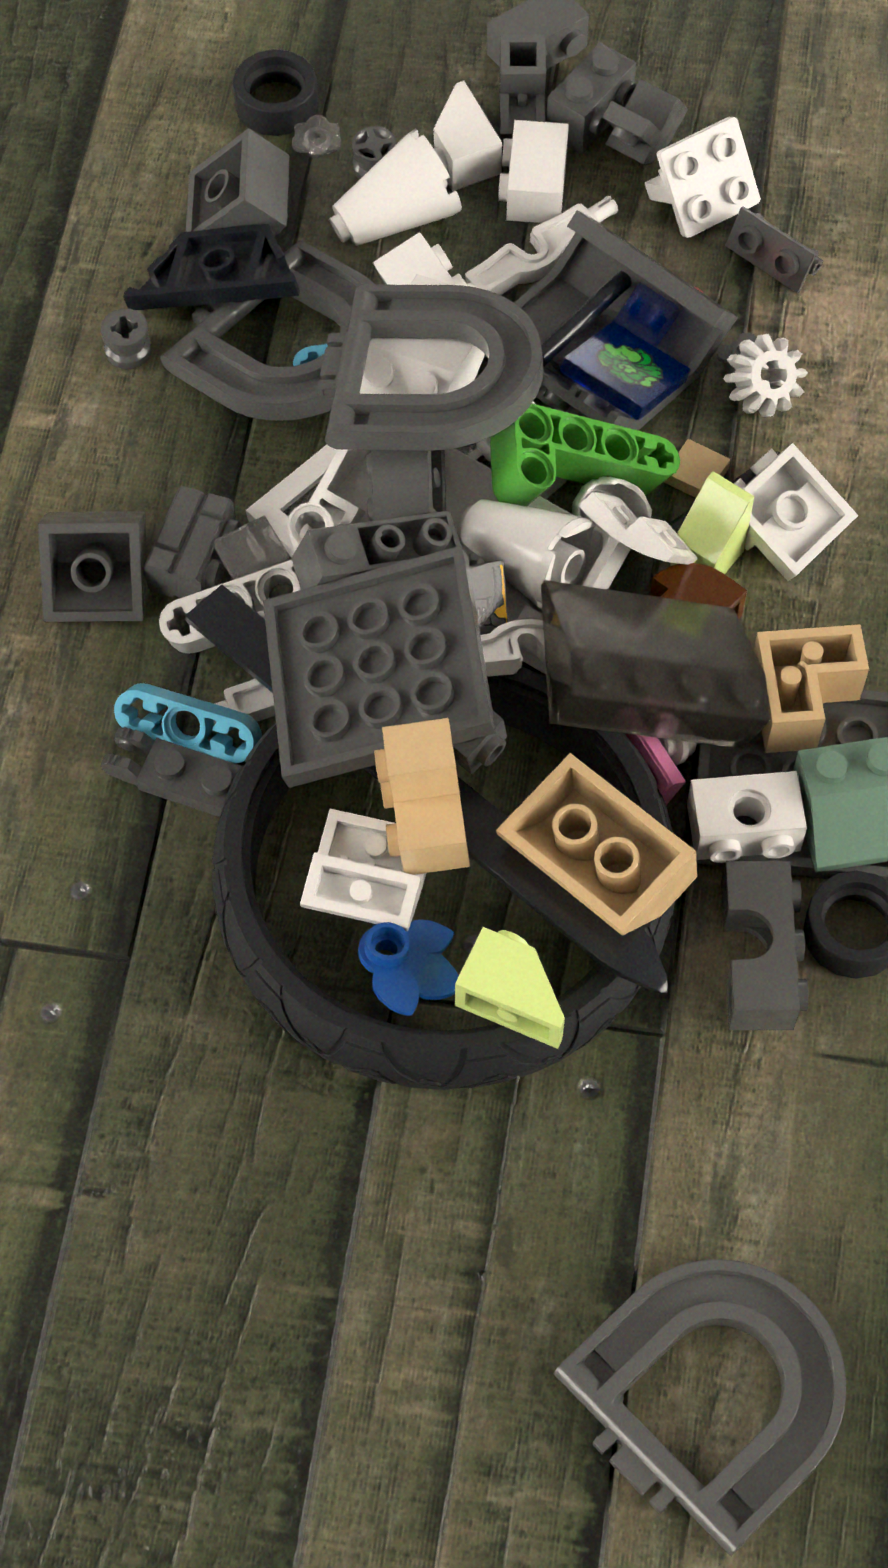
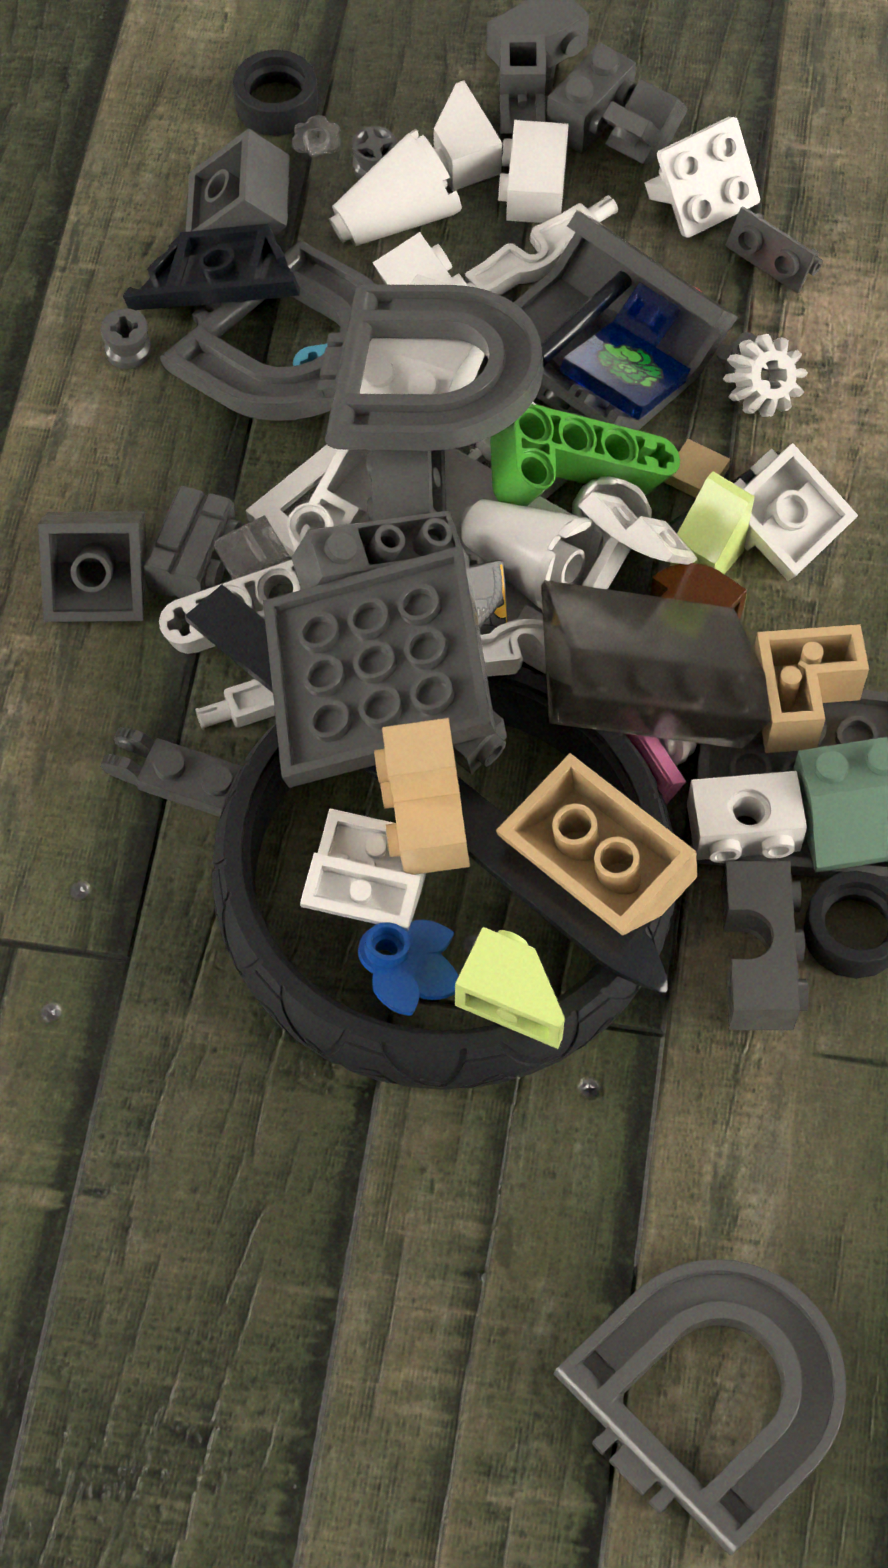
medium azure beam [114,683,262,764] -> none

